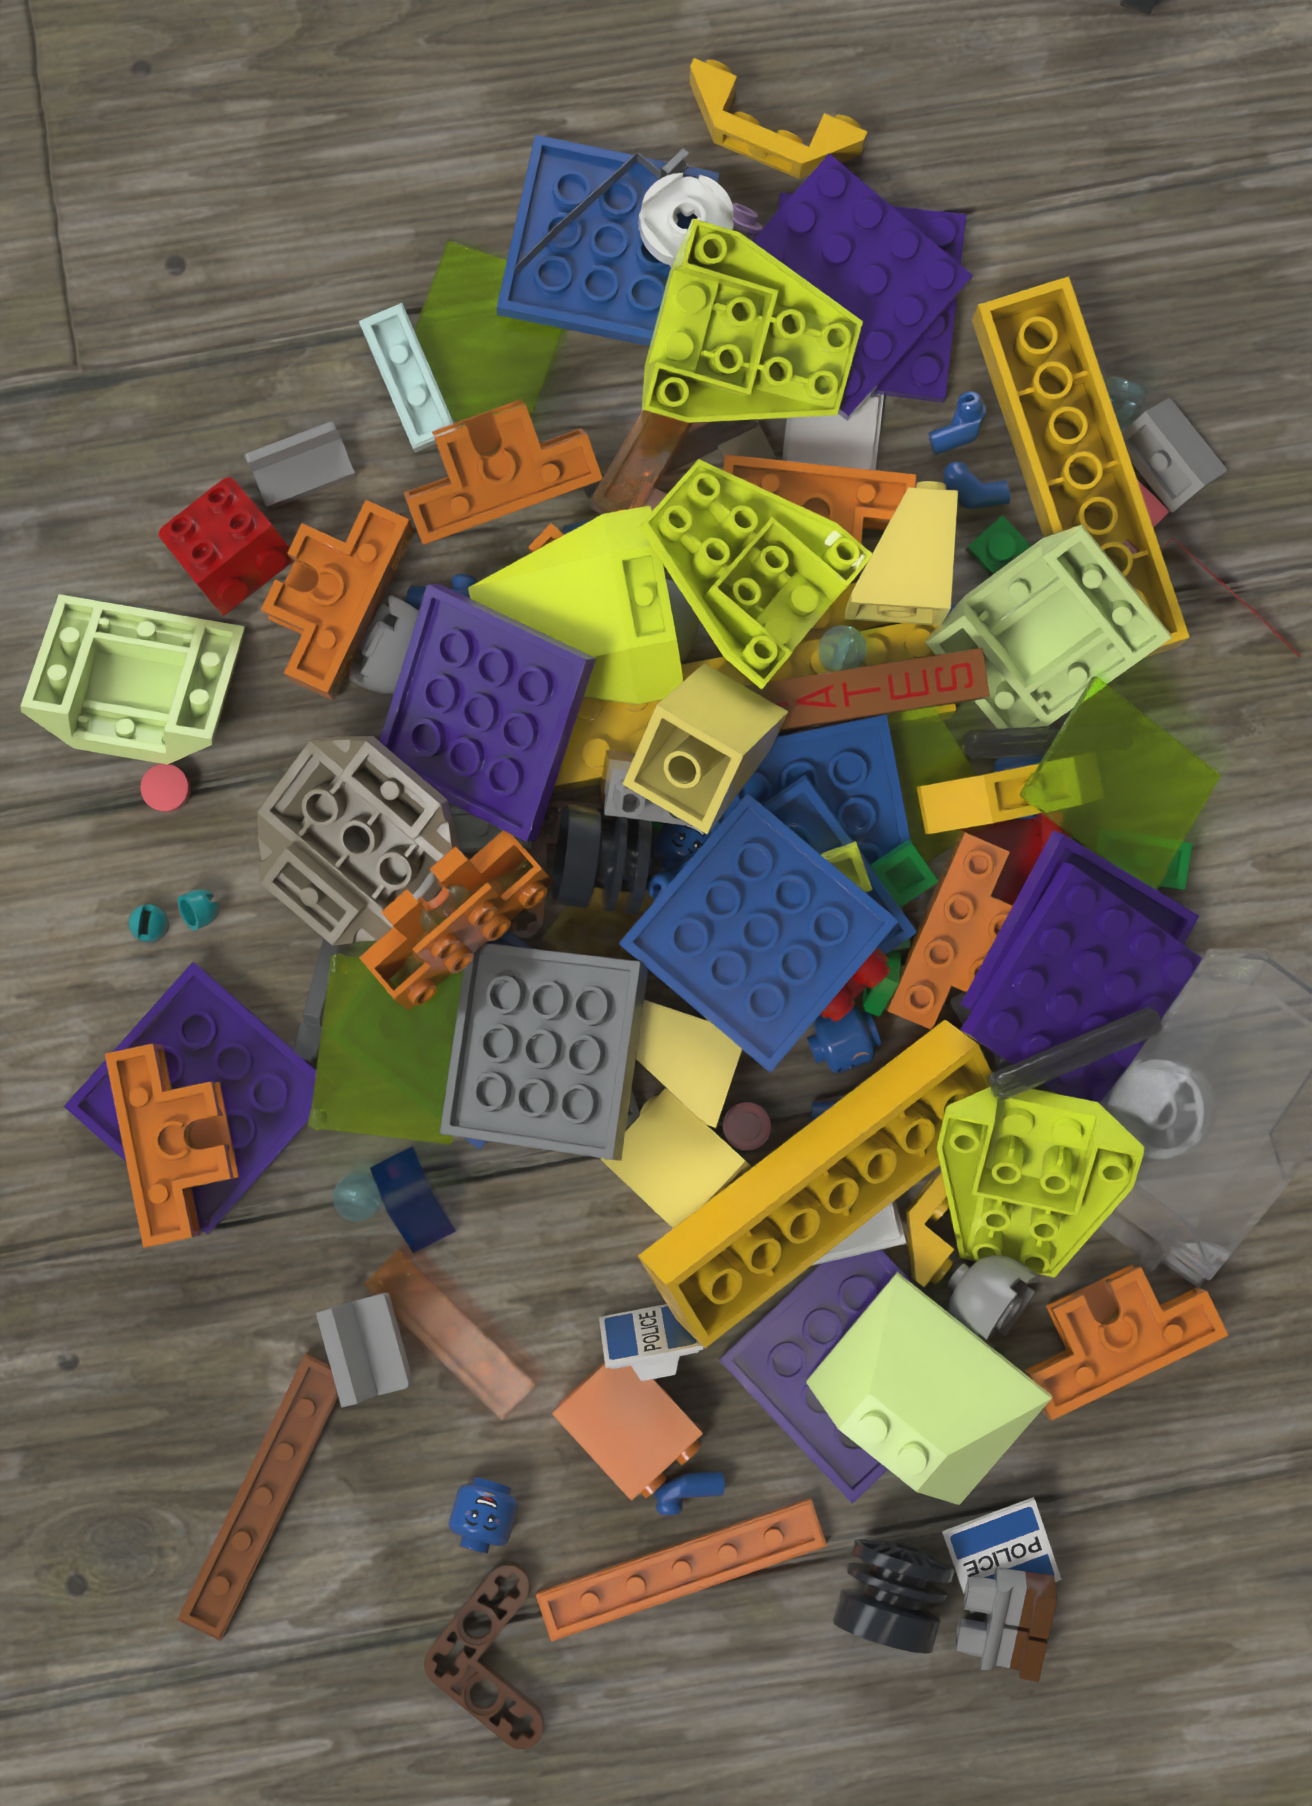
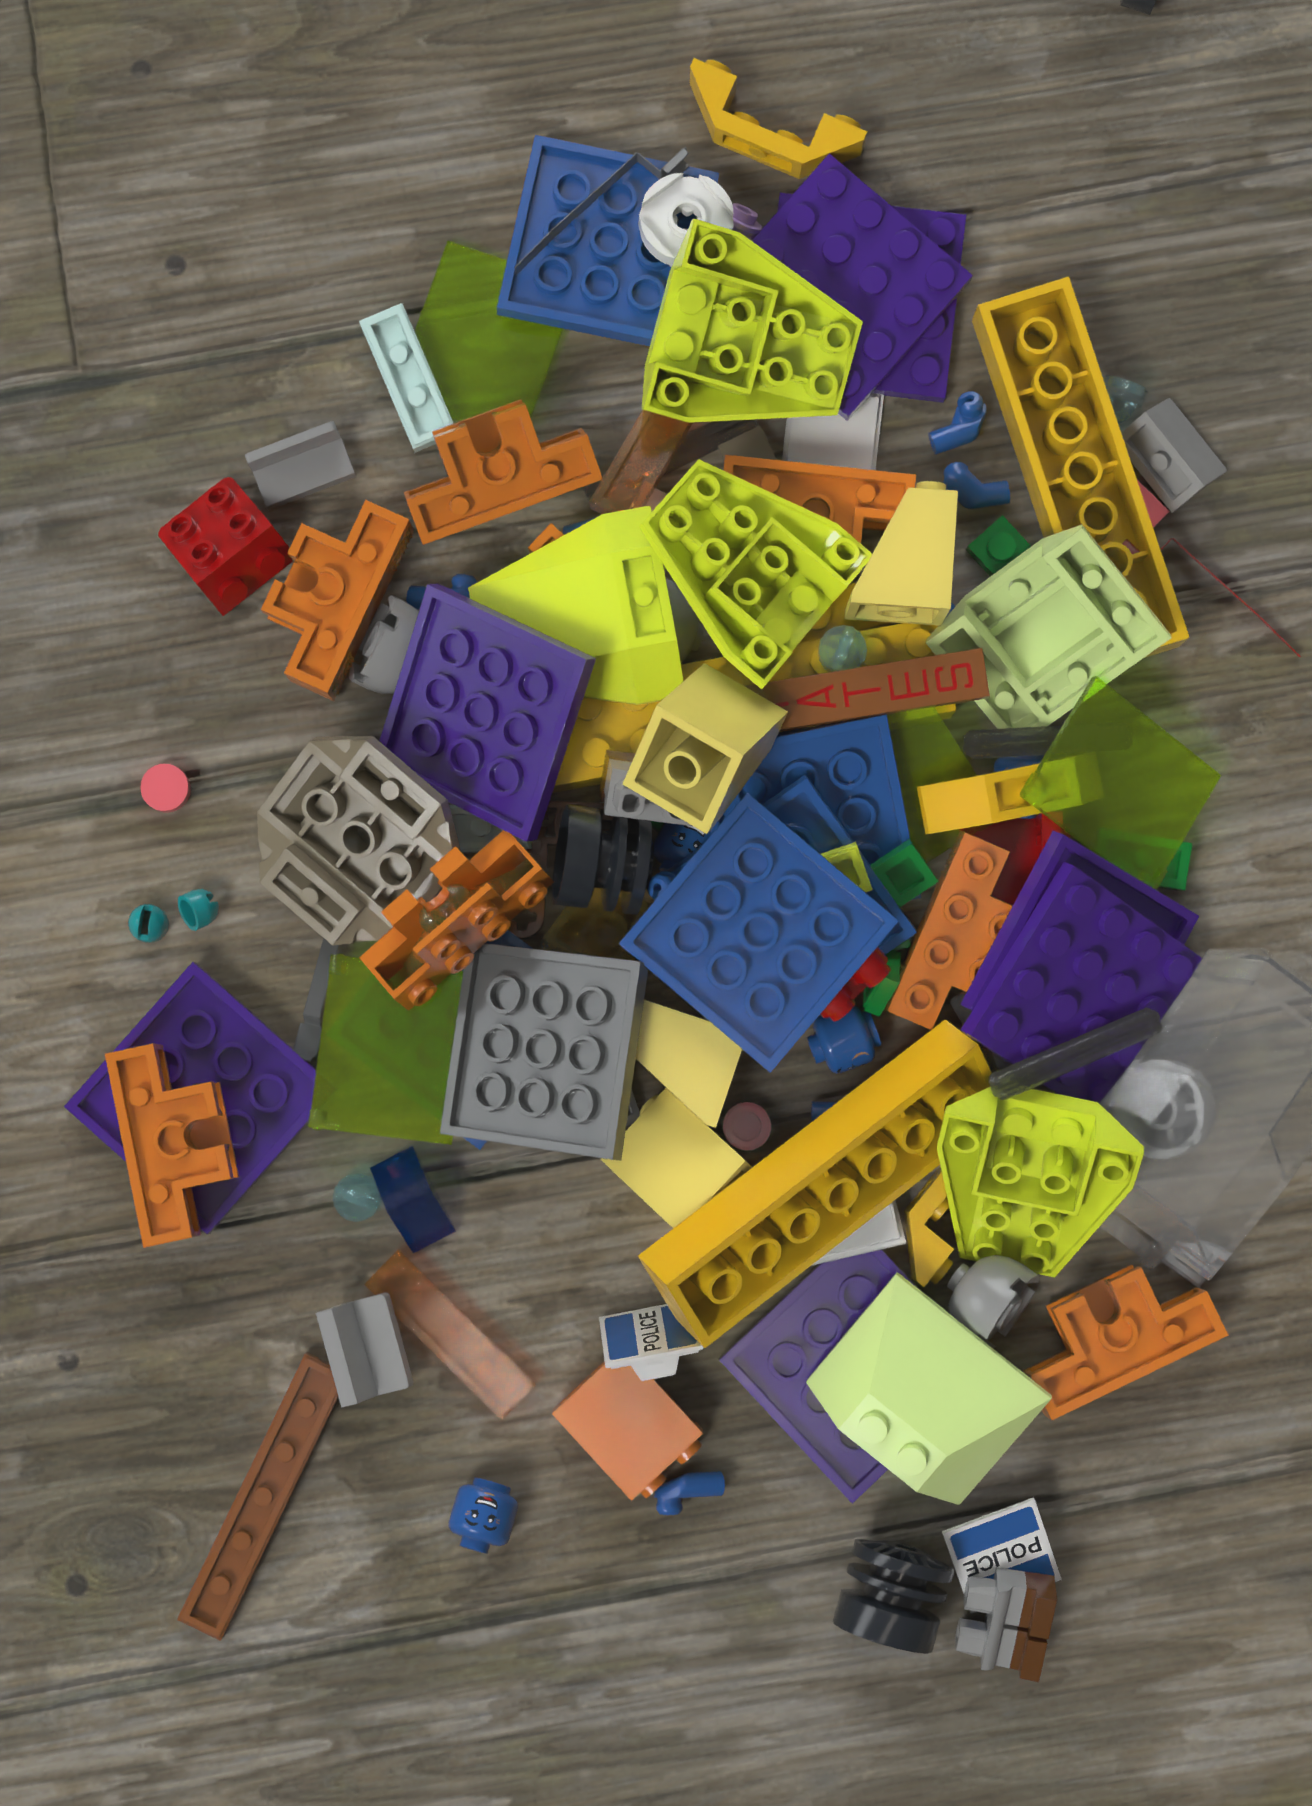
yellowish green slope [20,594,245,765] -> none
reddish brown beam [424,1561,544,1749] -> none
orange tile [536,1497,827,1642] -> none

